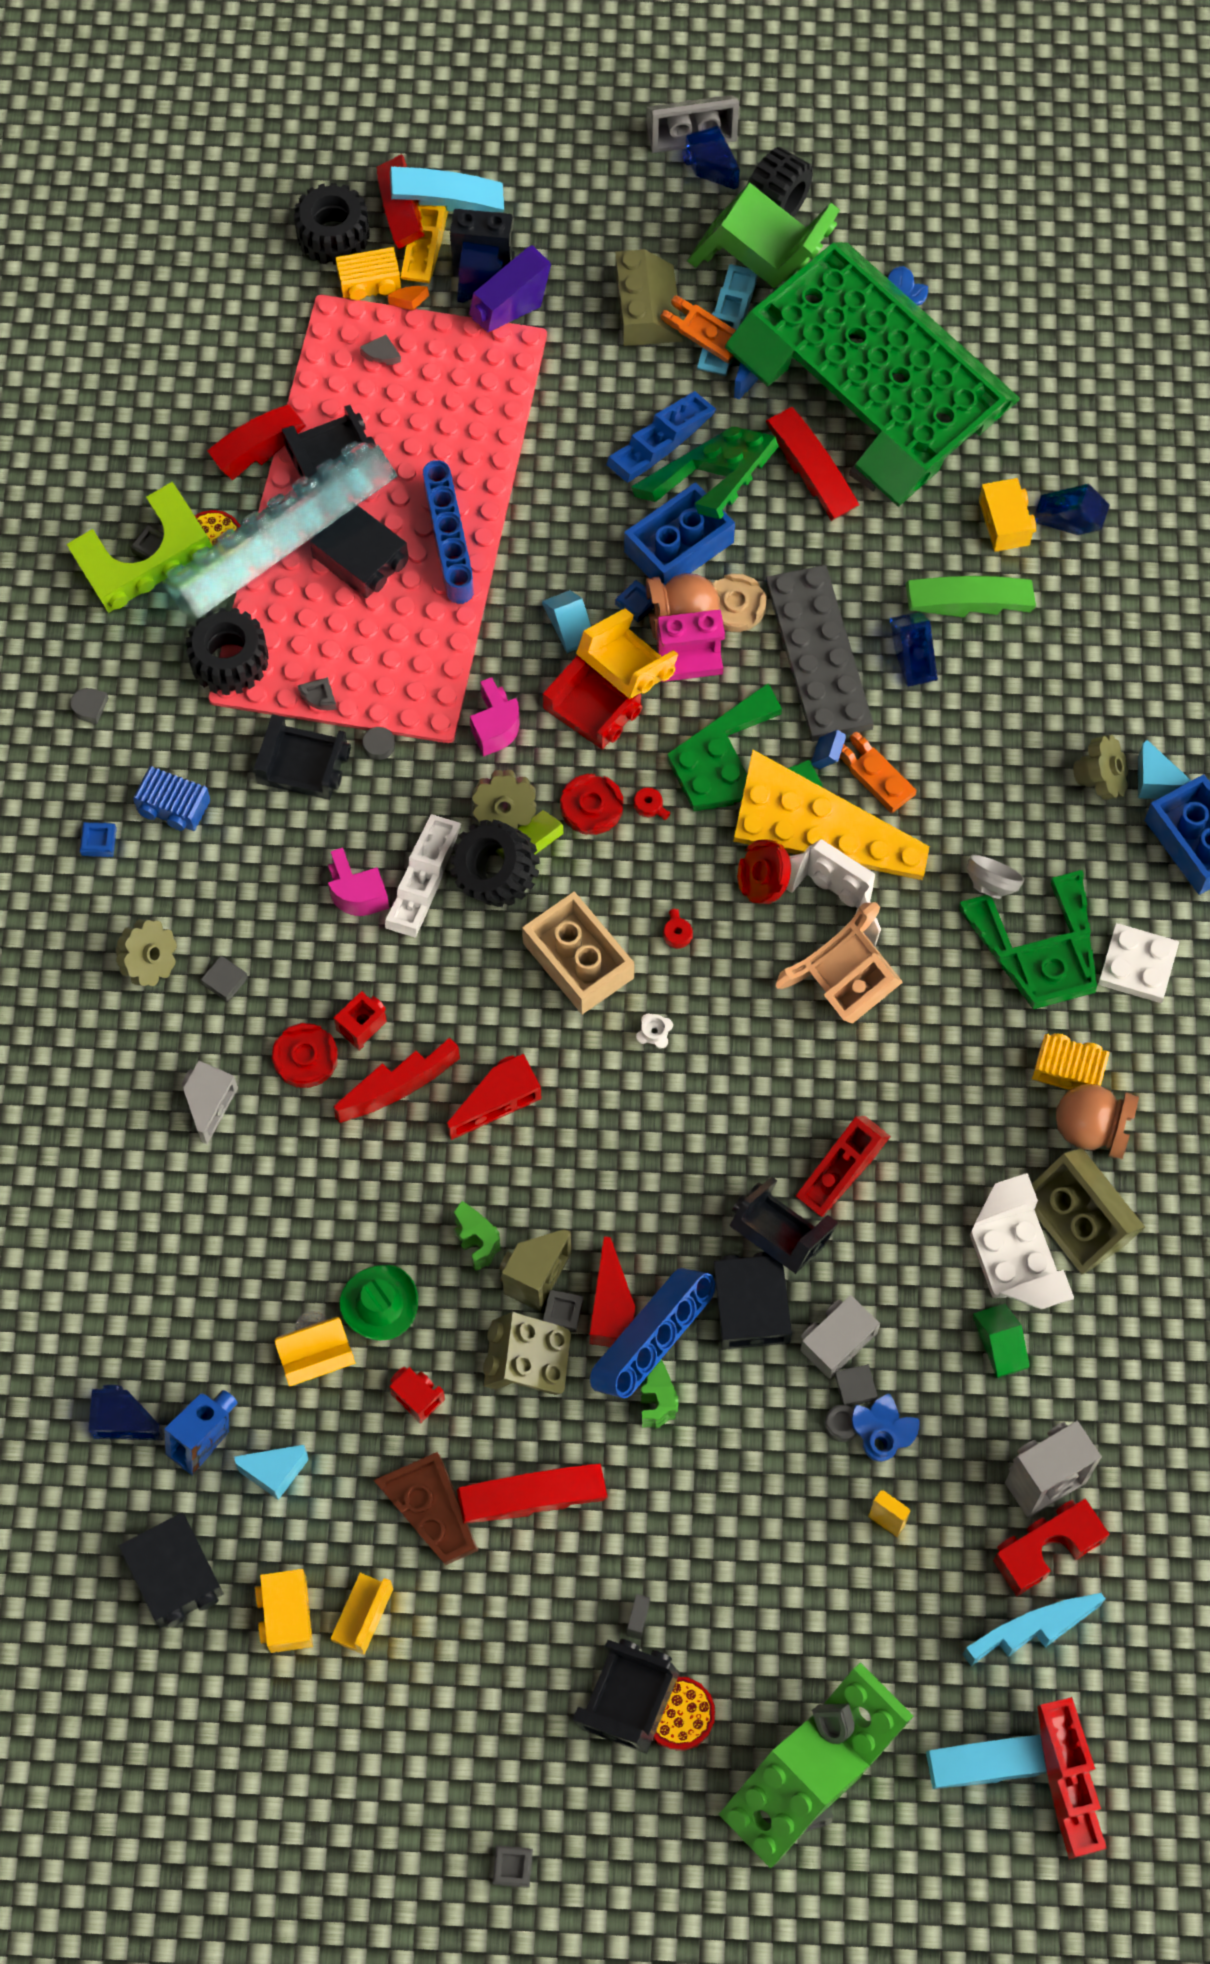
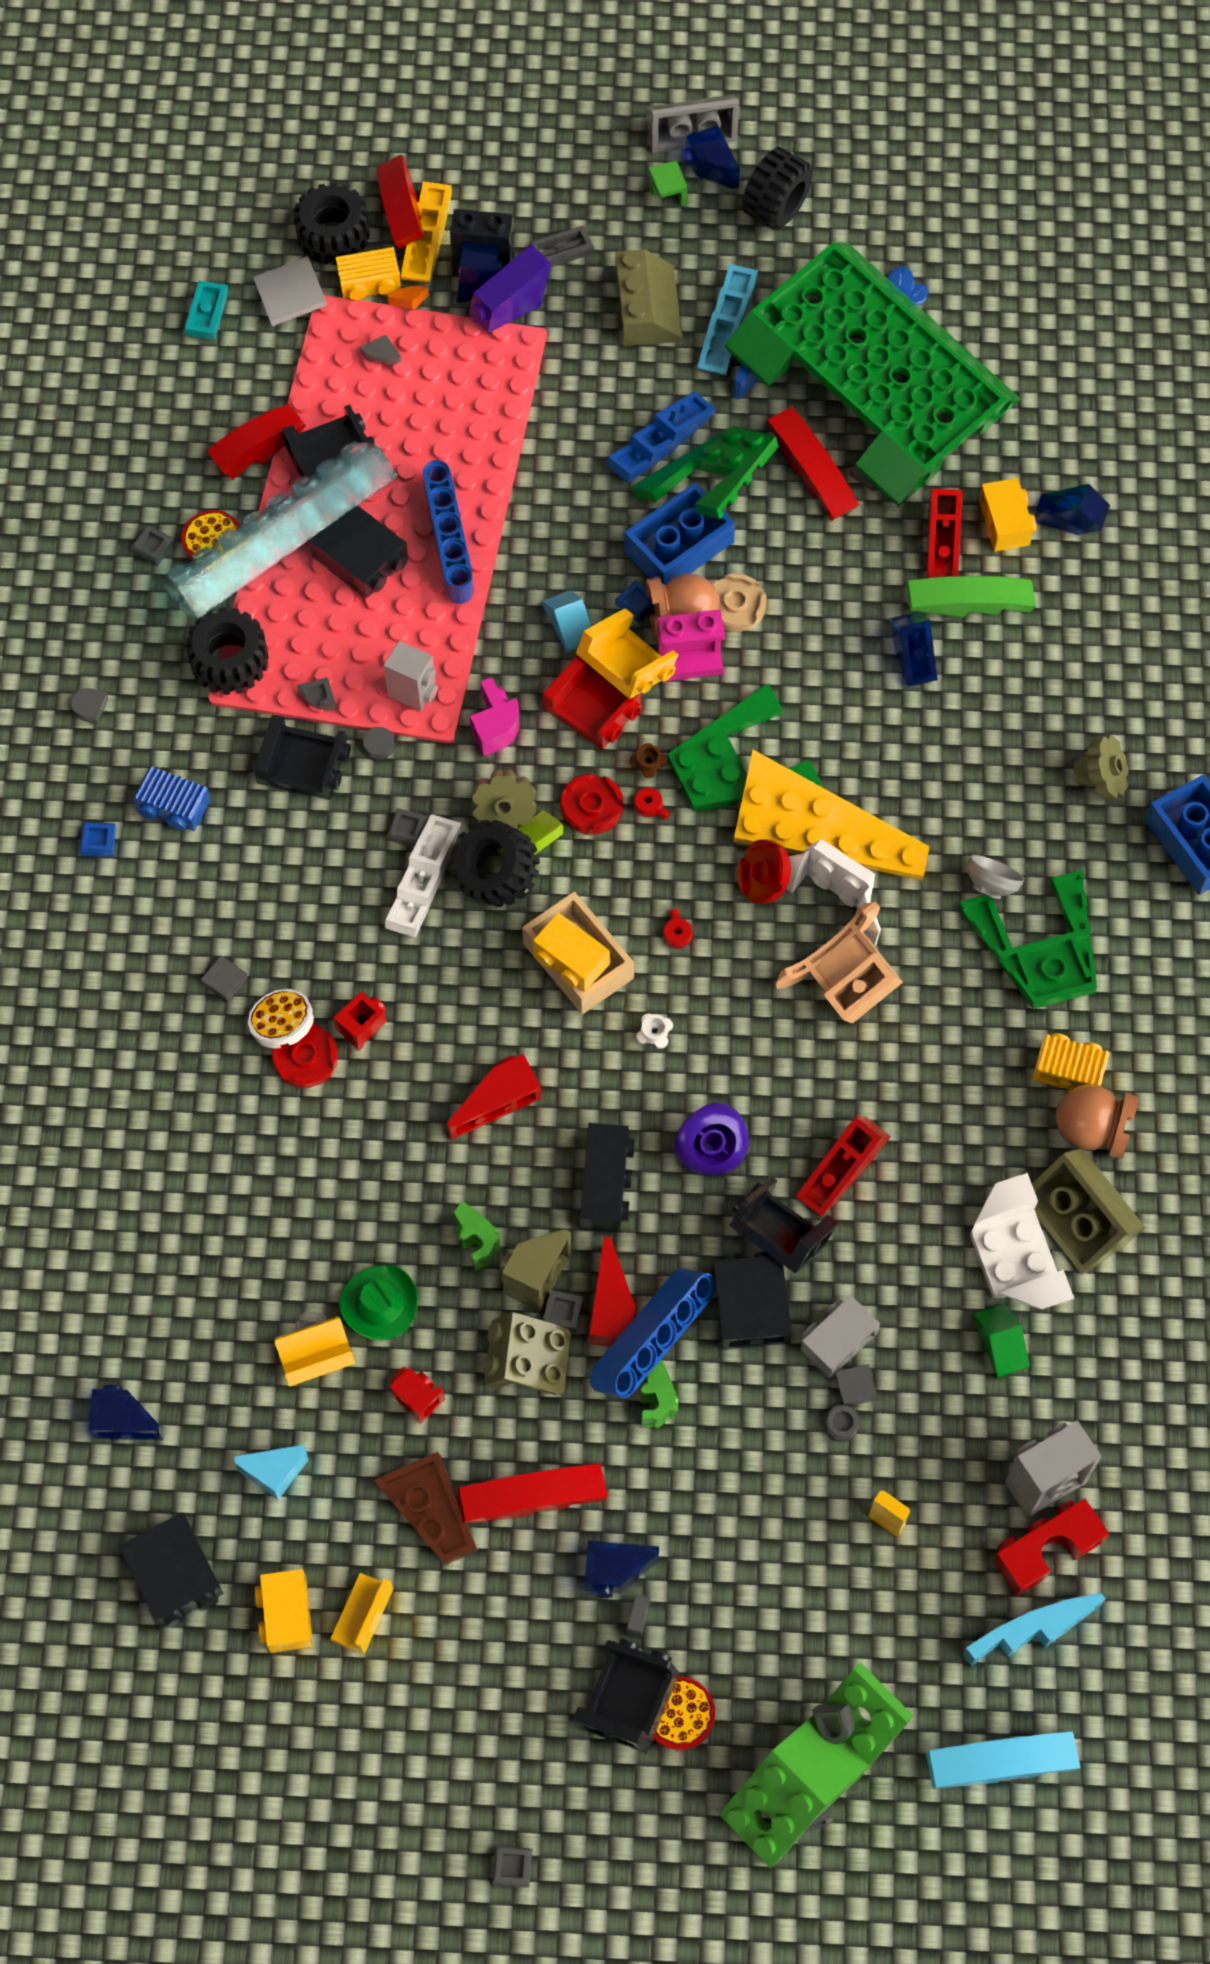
lime arch [66,481,214,613] -> none
plant [116,919,177,986] -> none
blue torso [164,1390,237,1475] -> none
light grey slope [182,1061,238,1144] -> none
dark pink brick [328,847,389,916] -> none
red slope [333,1037,460,1123] -> none
medium azure slope [390,167,504,212] -> none
orange hinge [660,295,736,363] -> none
bright green bracket [687,183,840,289] -> none
dark grey plate [766,565,874,742] -> none
blue tile [811,729,846,769] -> none
orange hinge [840,732,917,813] -> none
blue plate [851,1394,919,1462] -> none
red slope [1037,1697,1107,1859] -> none
white plate [1098,923,1179,1003] -> none
medium azure slope [1138,740,1192,799] -> none
none -> teal plate [184,281,229,340]
none -> tile [248,989,314,1049]
none -> light grey slope [253,256,327,326]
none -> light grey brick [384,641,438,711]
none -> dark grey tile [387,808,428,847]
none -> dark grey tile [529,225,594,267]
none -> yellow brick [533,912,610,992]
none -> black brick [580,1123,635,1232]
none -> clear blue slope [584,1541,659,1598]
none -> reddish brown plate [630,743,668,778]
none -> bright green panel [649,160,688,206]
none -> dark purple hat [674,1102,749,1176]
none -> red slope [927,489,963,578]

